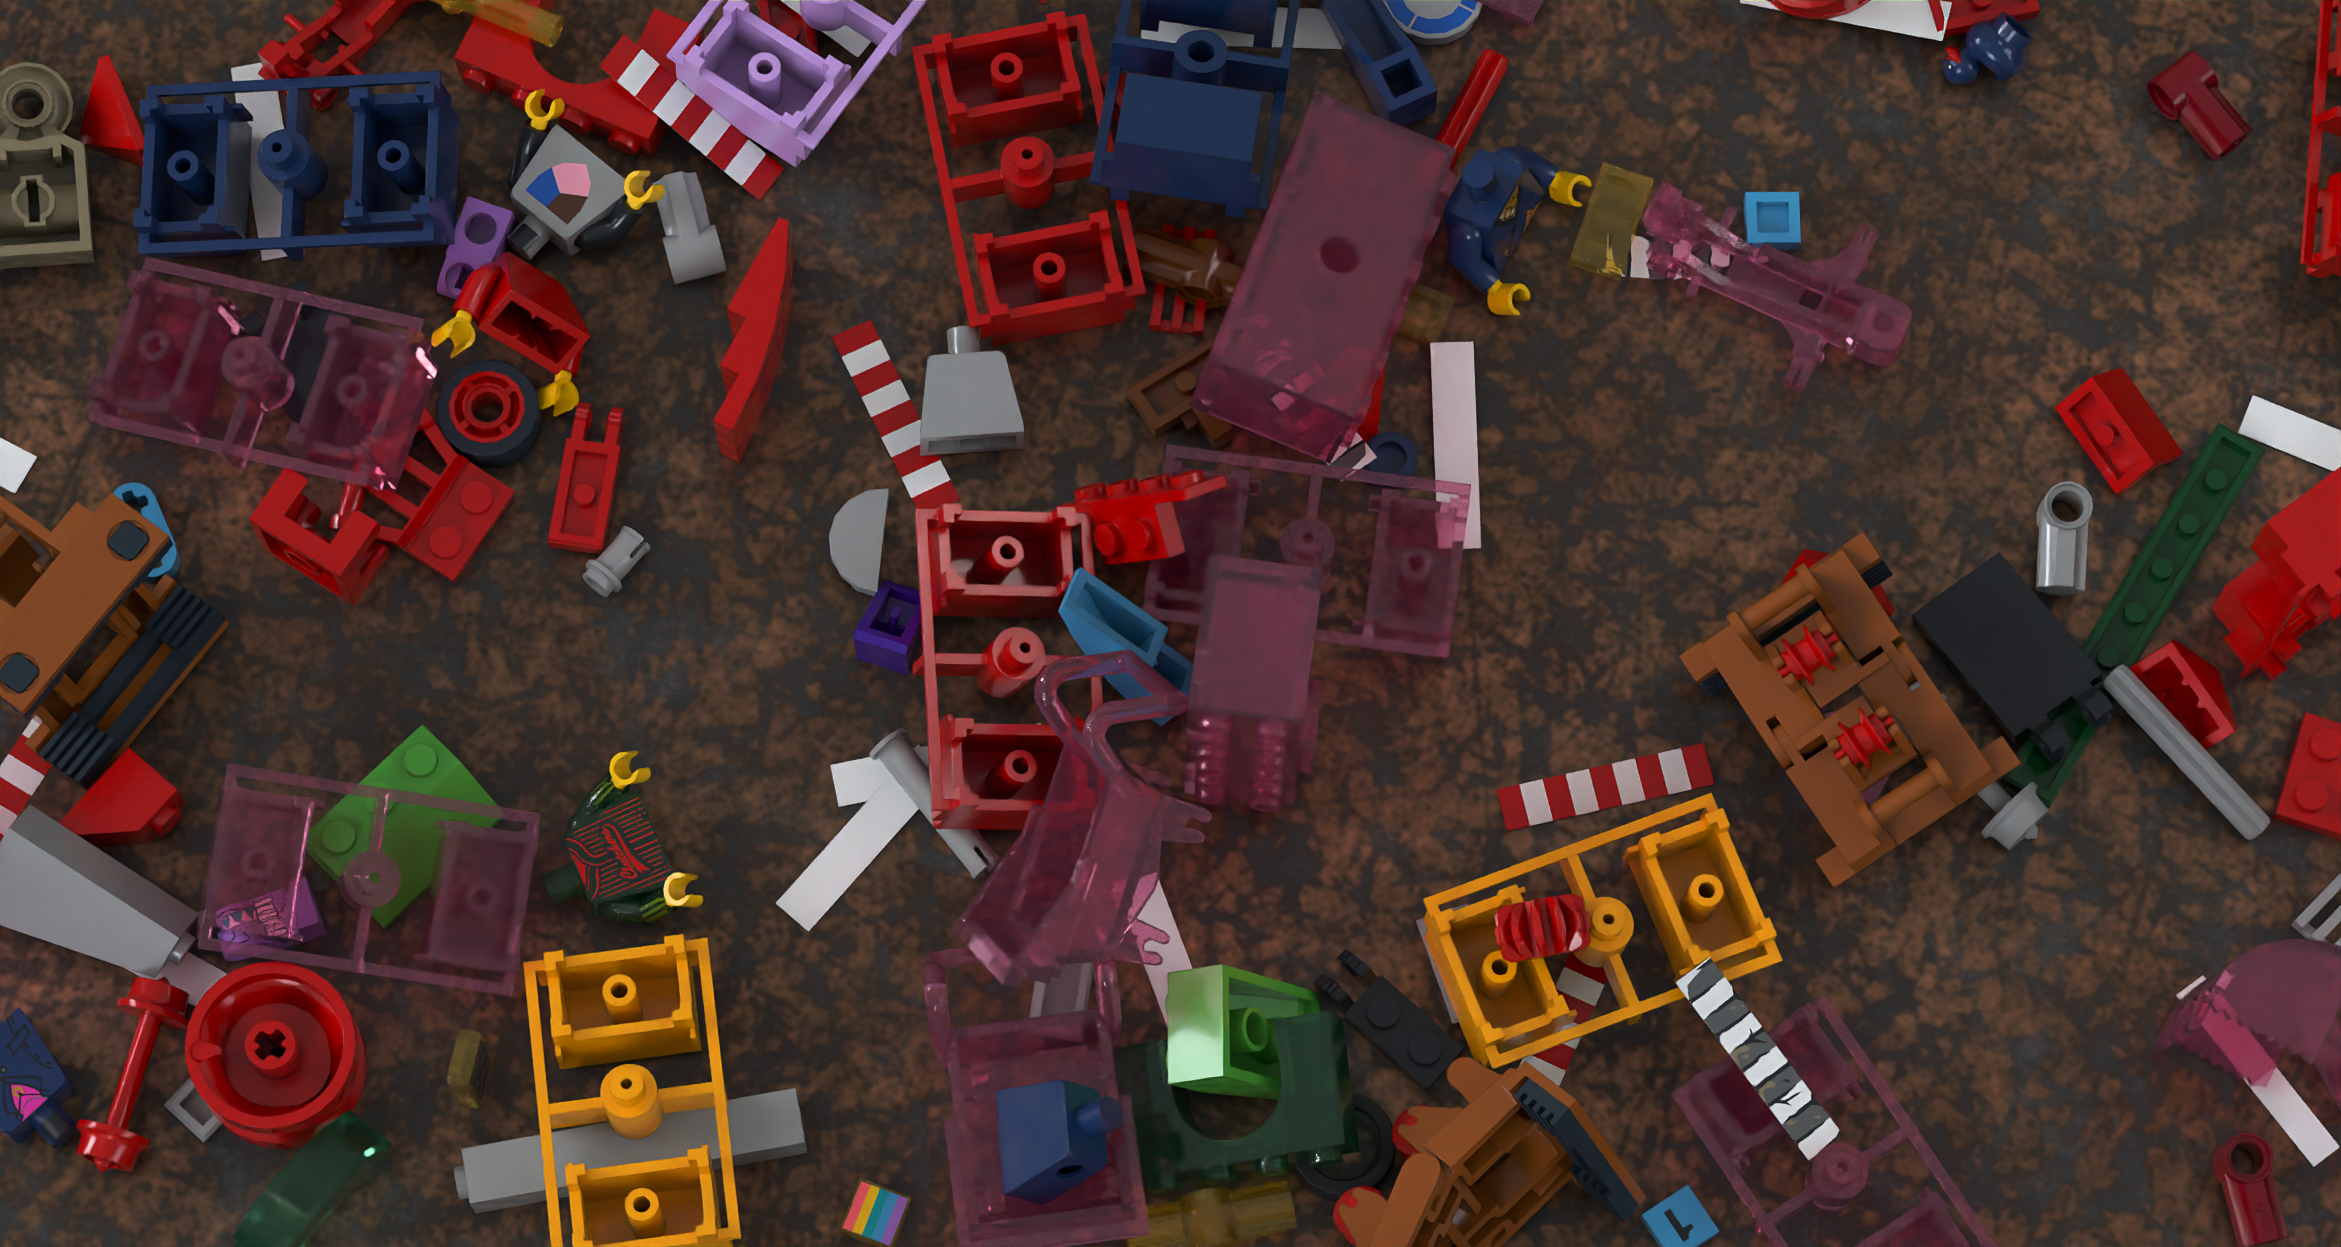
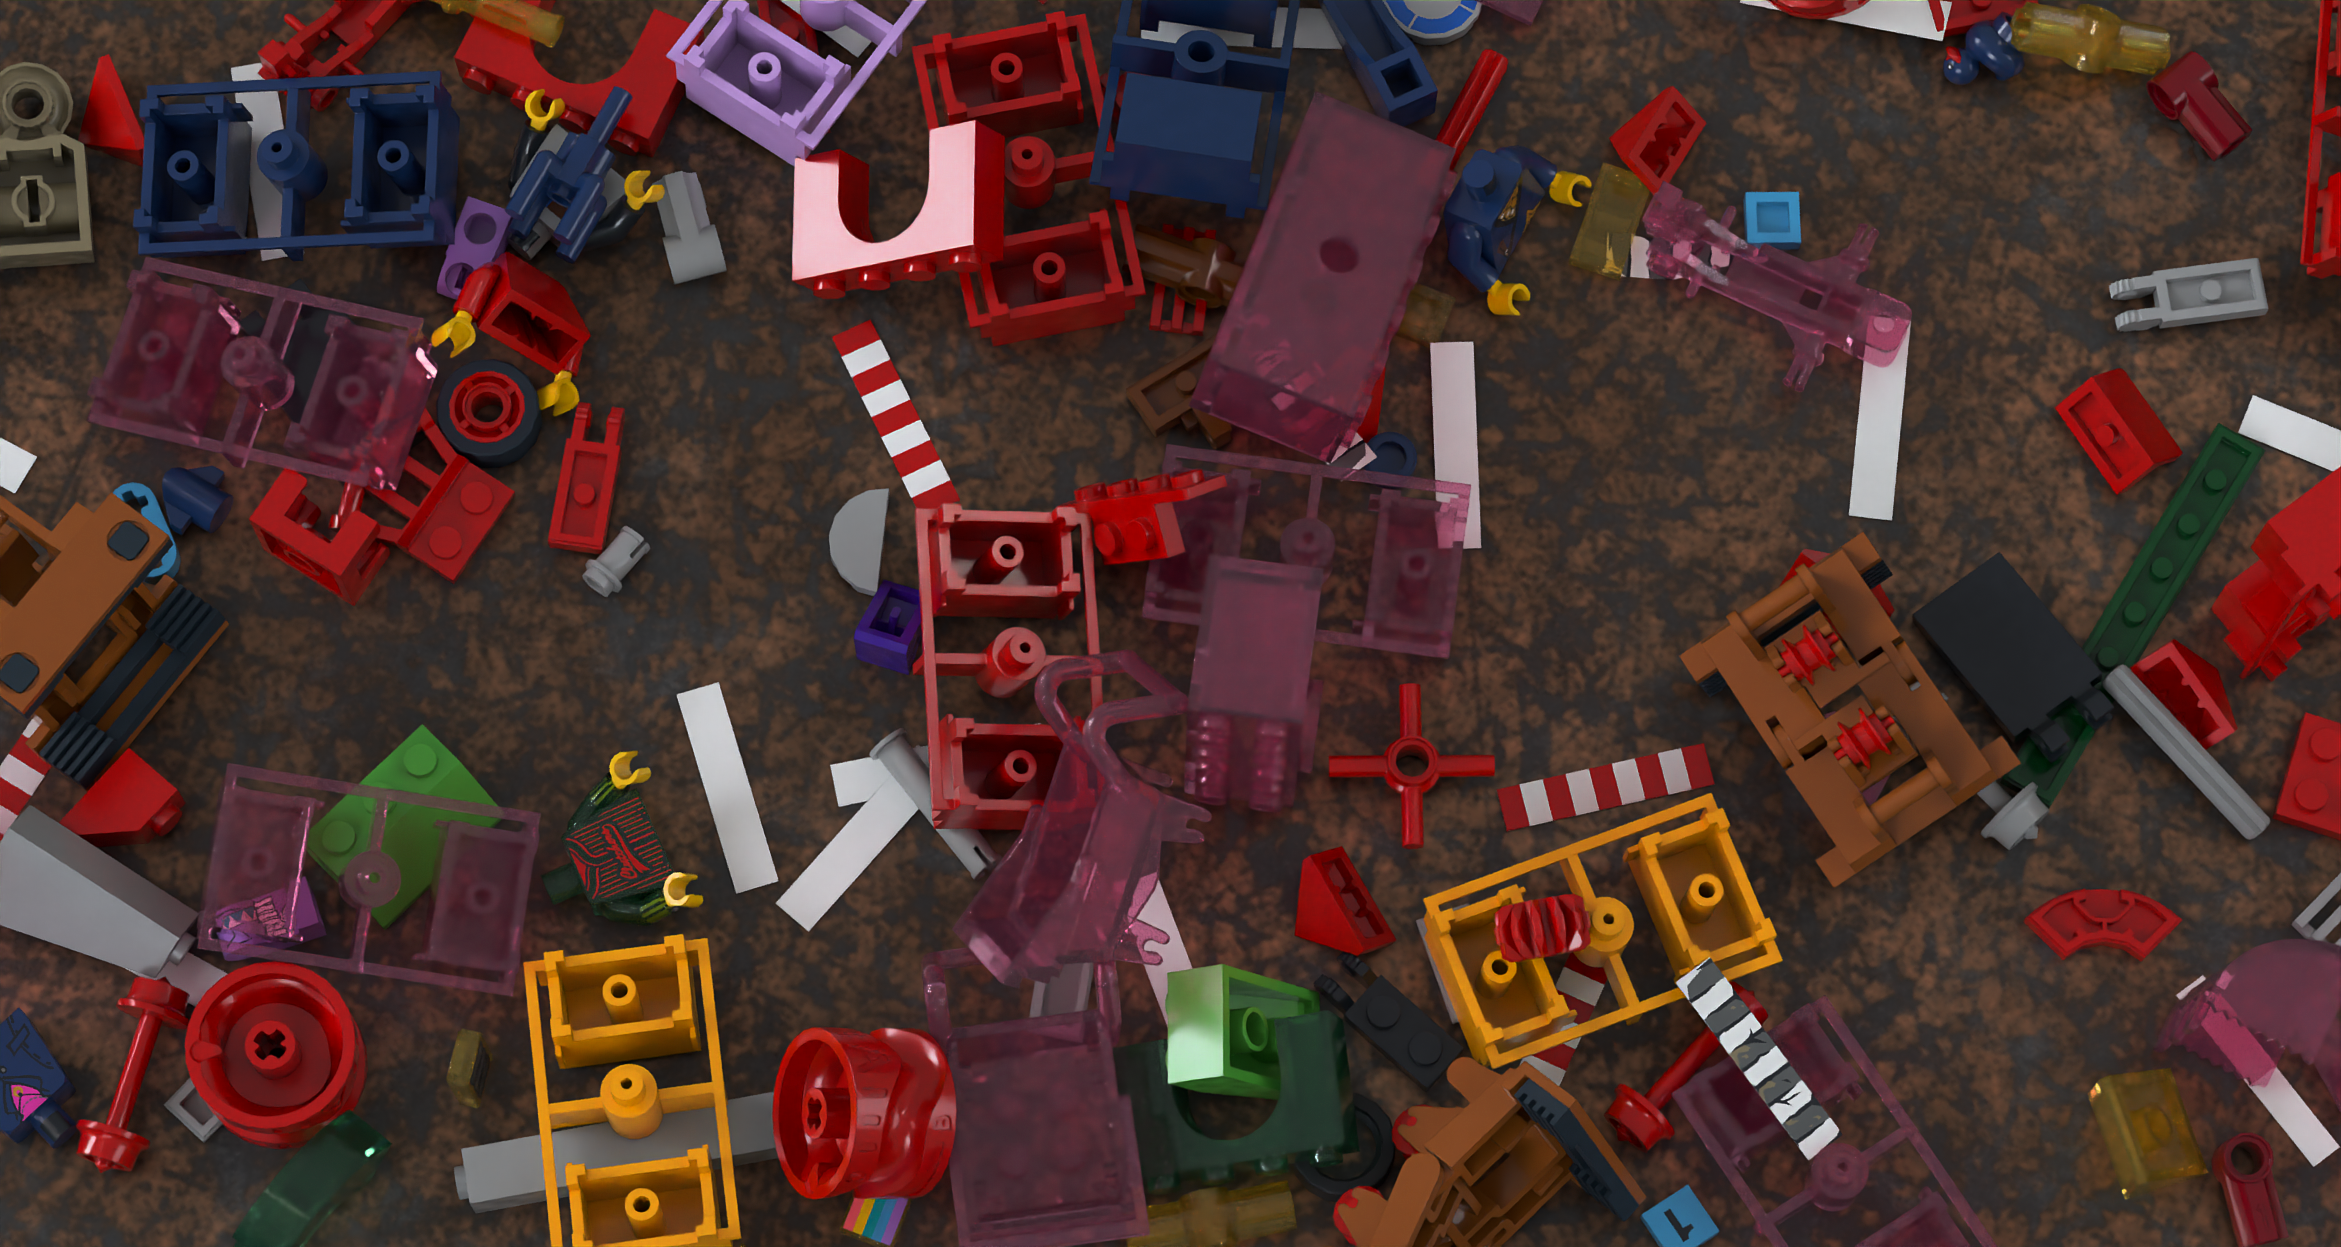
sticker [599,34,784,201] -> none
red slope [713,217,794,463] -> none
light grey torso [920,326,1024,456] -> none
dark blue torso [995,1080,1123,1205] -> none
dark azure slope [1058,567,1200,726] -> none
light grey piece [2036,481,2093,597] -> none
none -> dark blue piece [162,466,234,535]
none -> dark blue plant [505,86,633,264]
none -> white sticker [677,682,779,894]
none -> red piece [772,1027,957,1200]
none -> arch [792,120,1005,299]
none -> red slope [1294,846,1397,956]
none -> red bar [1328,683,1495,849]
none -> red piece [1604,980,1768,1153]
none -> red slope [1609,86,1707,197]
none -> white sticker [1849,317,1911,521]
none -> clear yellow piece [2010,2,2171,75]
none -> red tile [2023,888,2182,962]
none -> clear yellow slope [2088,1068,2208,1200]
none -> light grey hinge [2109,258,2269,332]

